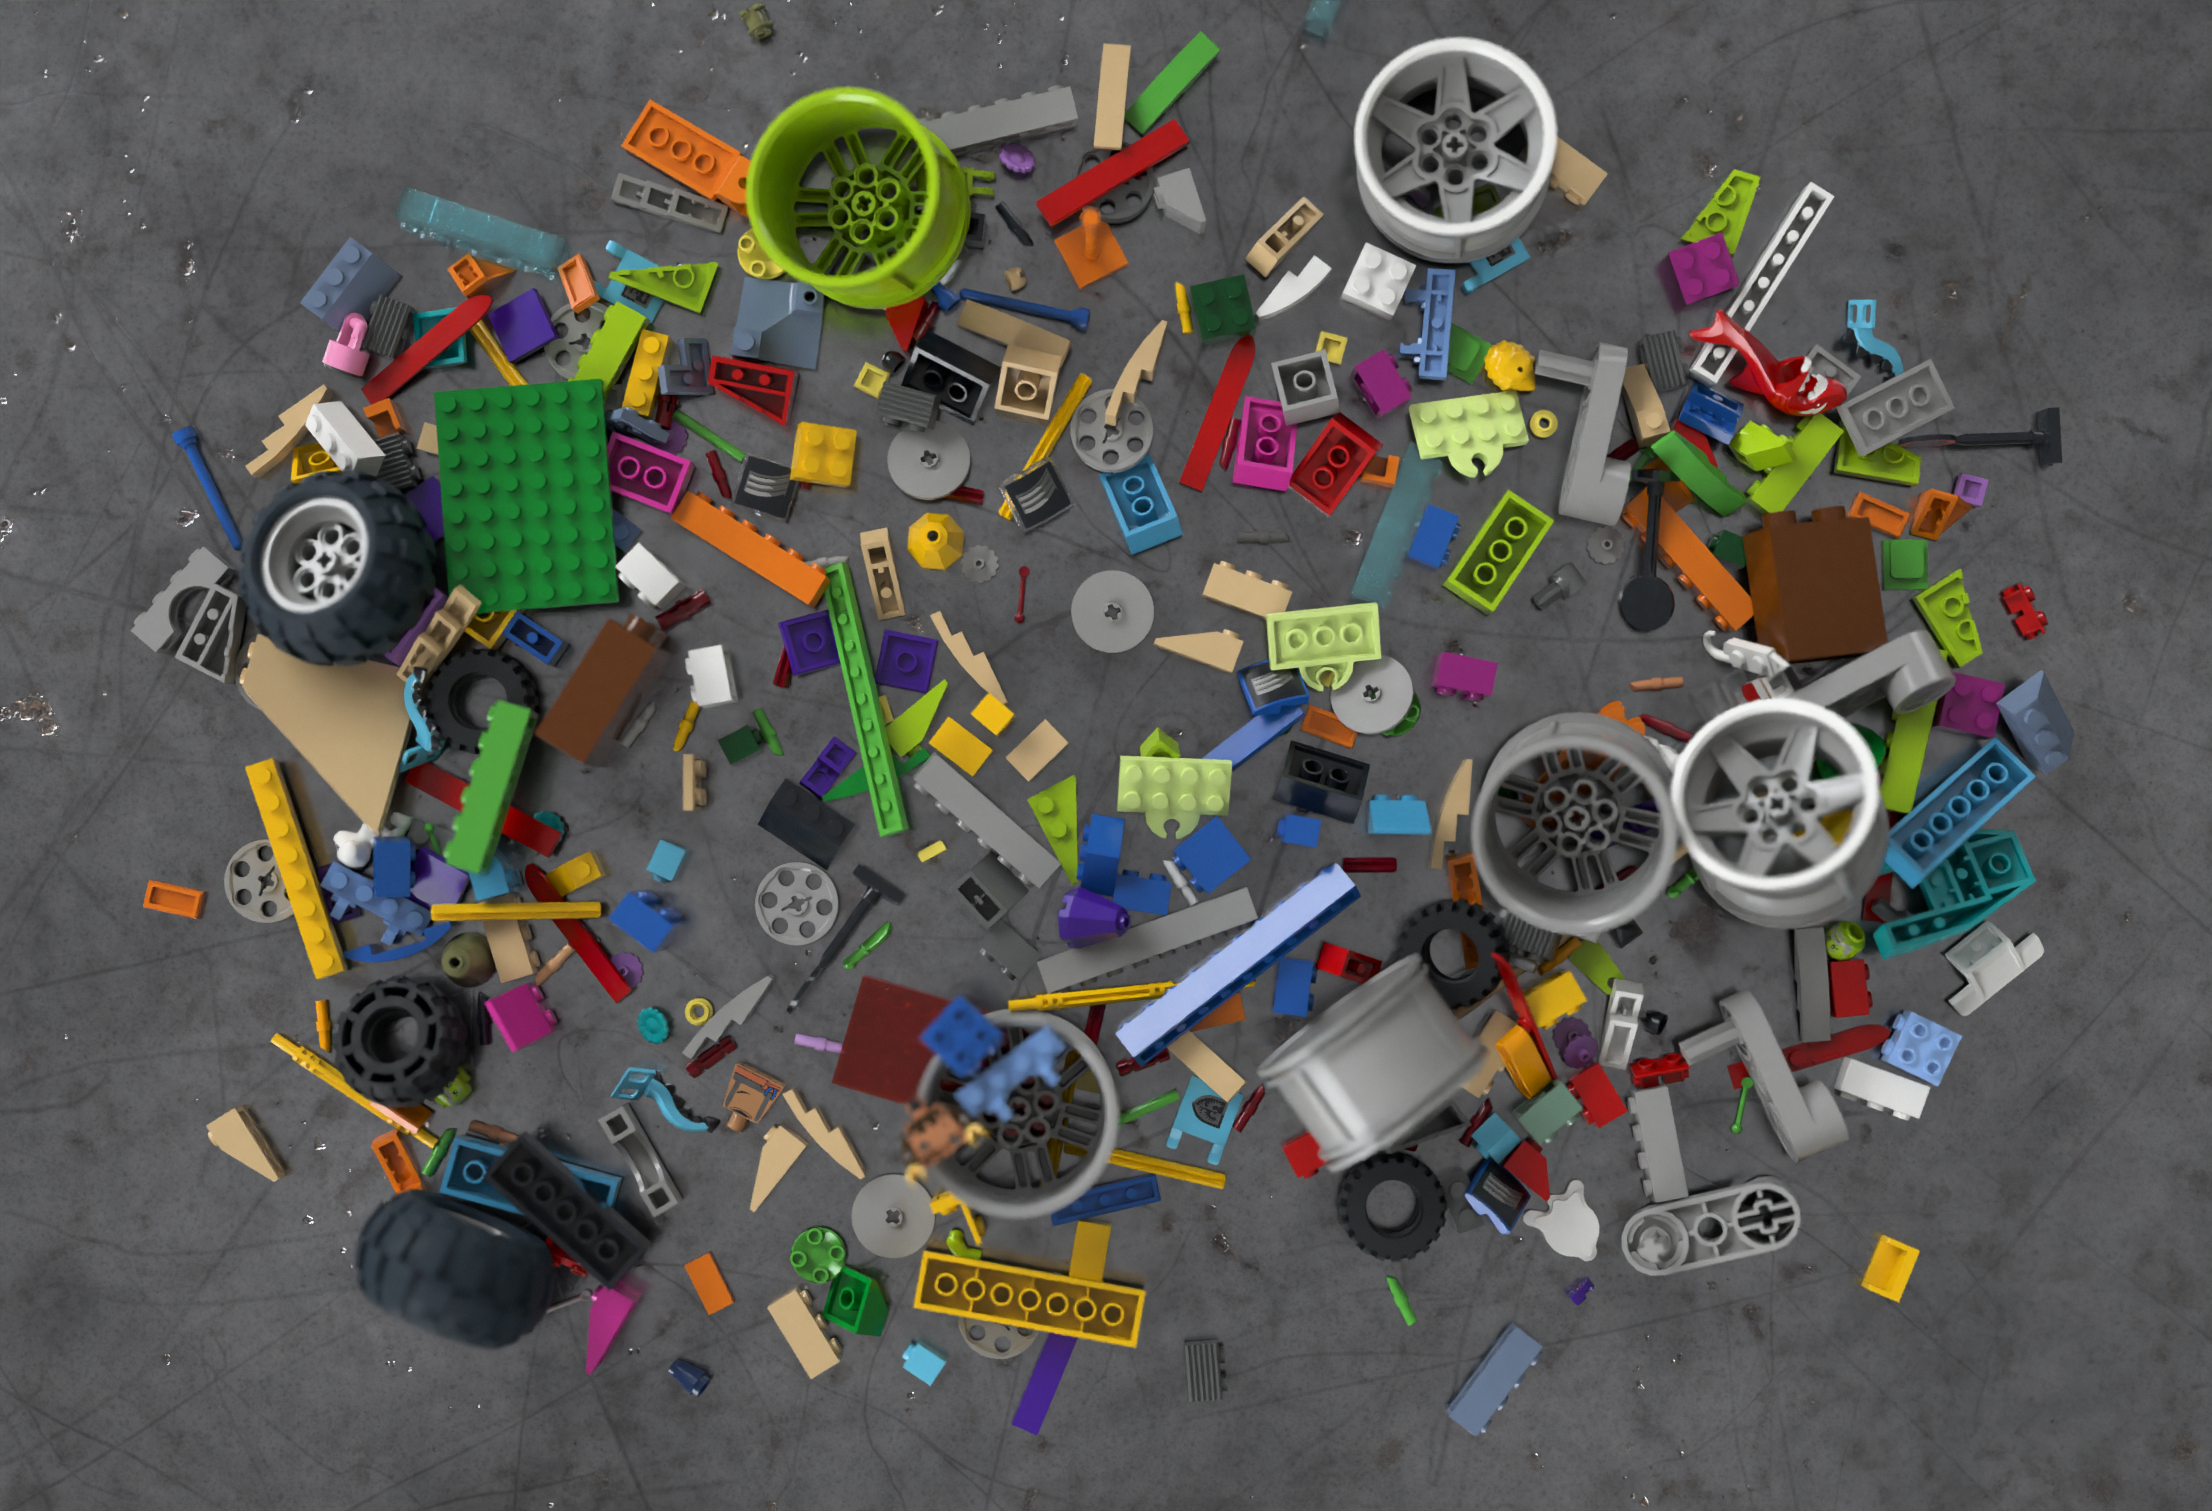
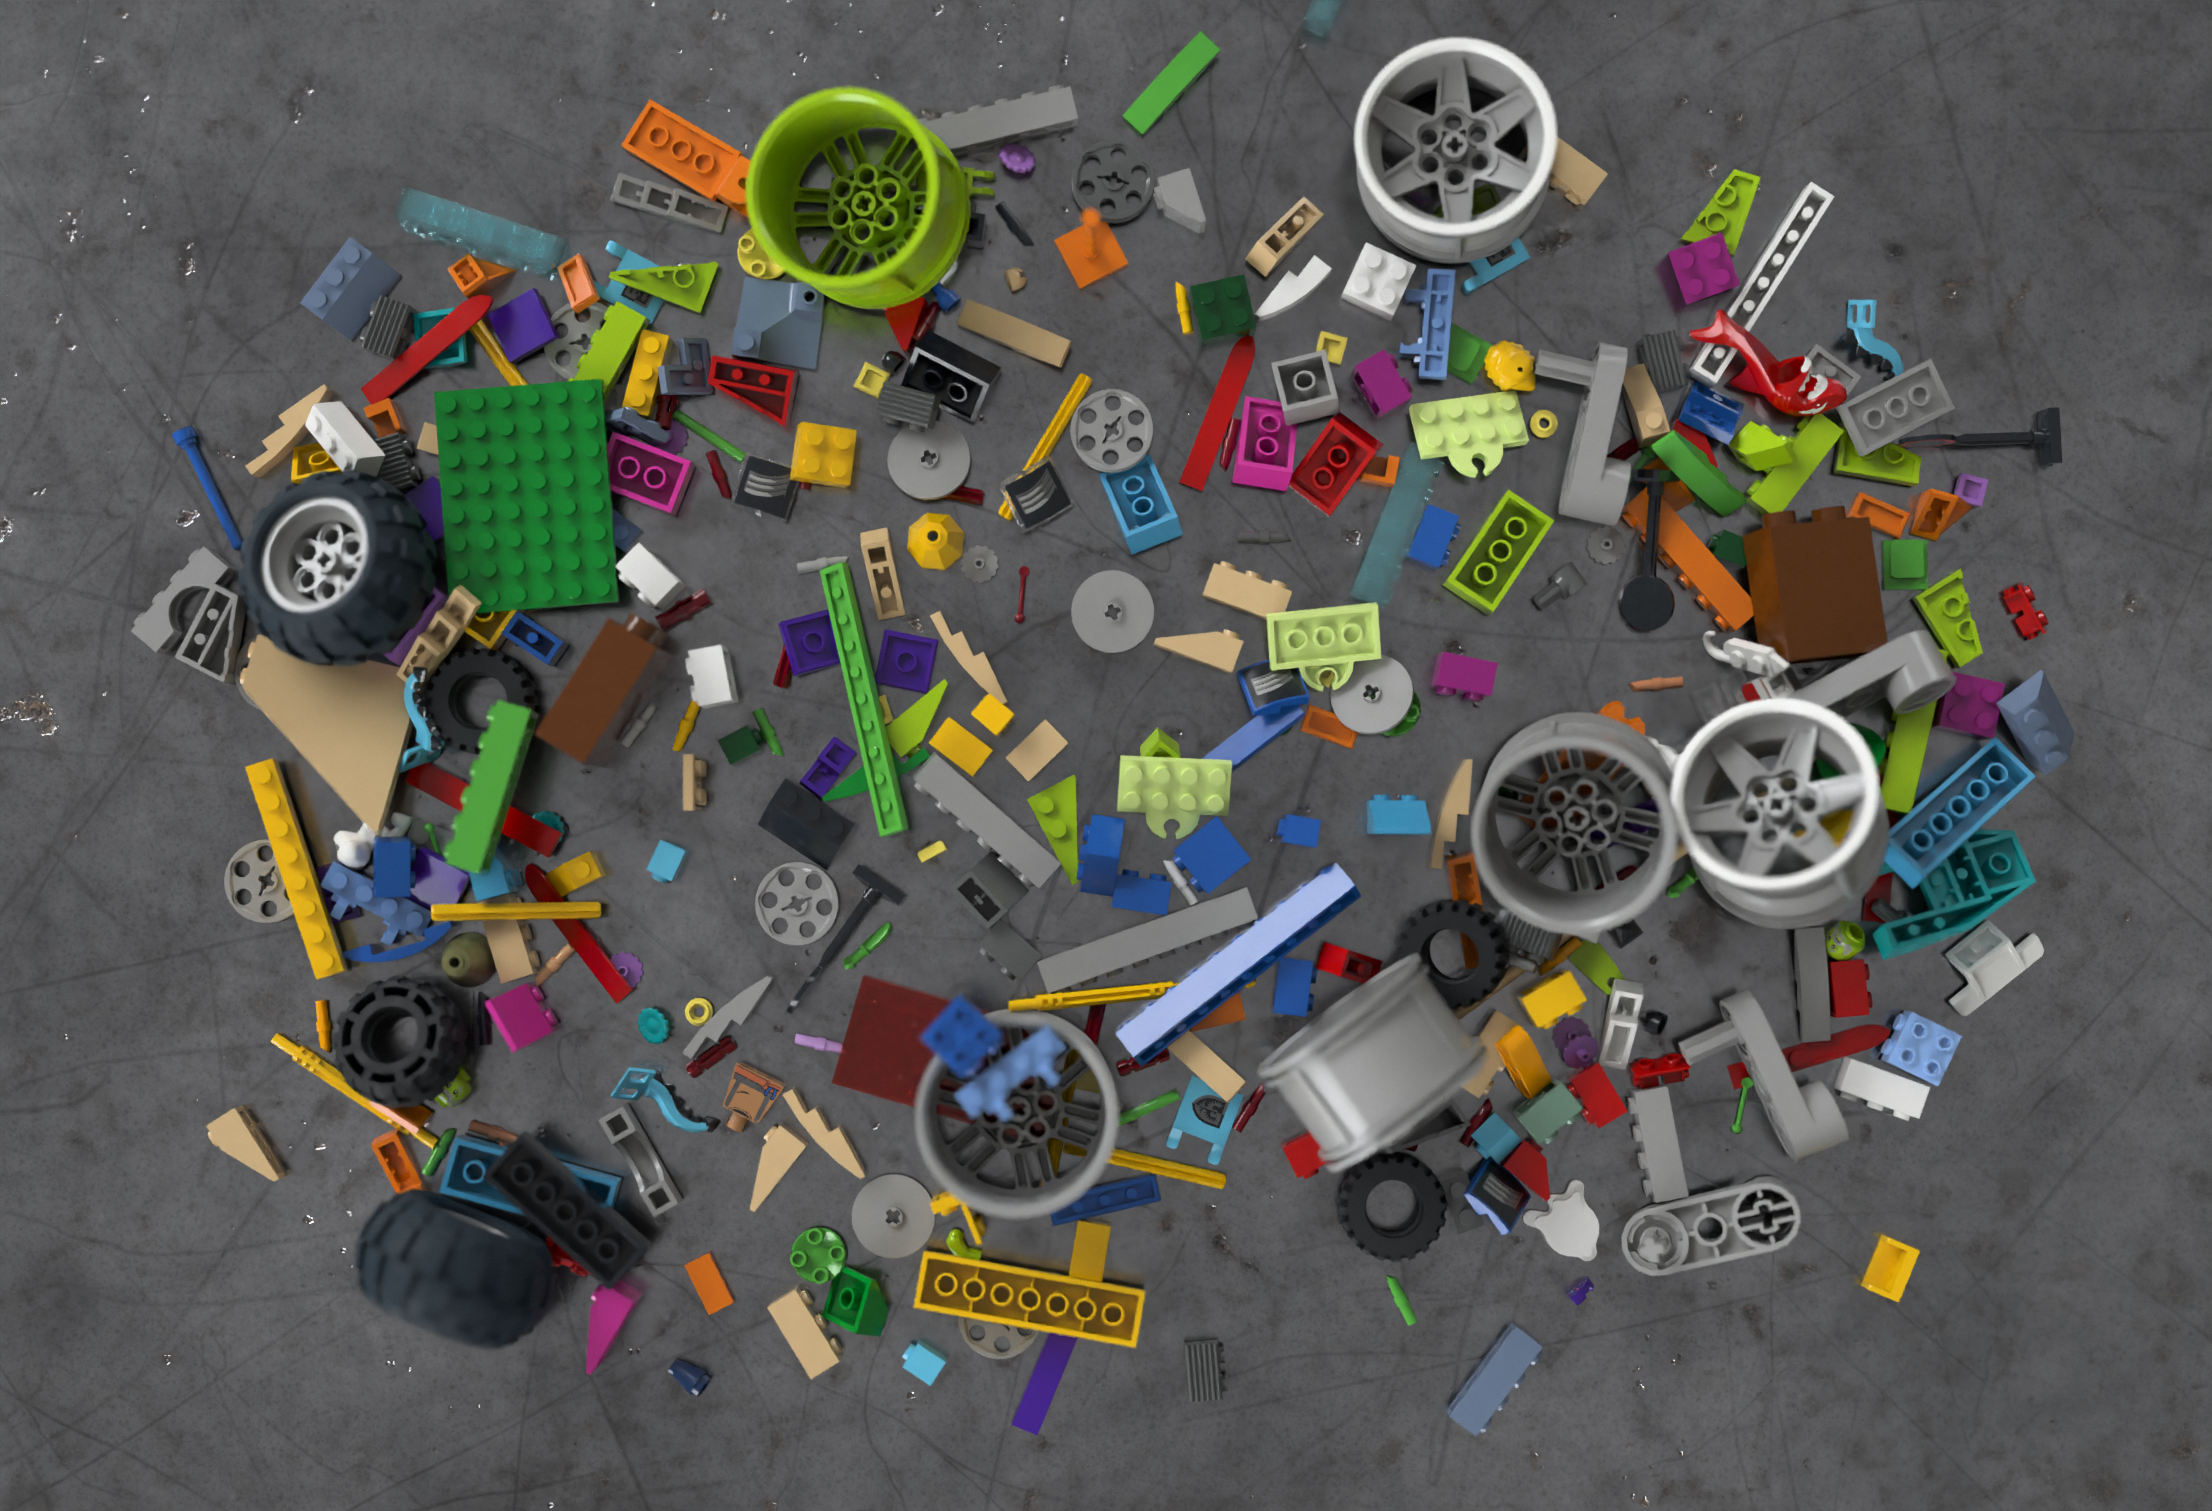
orange tile [143,880,206,919] -> none
bright pink piece [322,312,370,378] -> none
light grey hinge [544,1289,592,1317] -> none
blue brick [608,890,685,953] -> none
orange brick [670,491,831,608] -> none
olive brick [739,2,774,39] -> none
torso [901,1095,988,1187] -> none
blue piece [959,288,1090,331] -> none
tan brick [995,345,1062,420] -> none
red tile [1036,119,1190,227] -> none
dark purple cone [1058,888,1130,949] -> none
tan slope [1094,44,1131,150] -> none
tan slope [1105,320,1167,426] -> none
black slope [1274,740,1370,824] -> none
dark red axle [1342,858,1397,873] -> none
red piece [1490,952,1558,1080] -> none
dark red piece [1641,714,1692,744] -> none

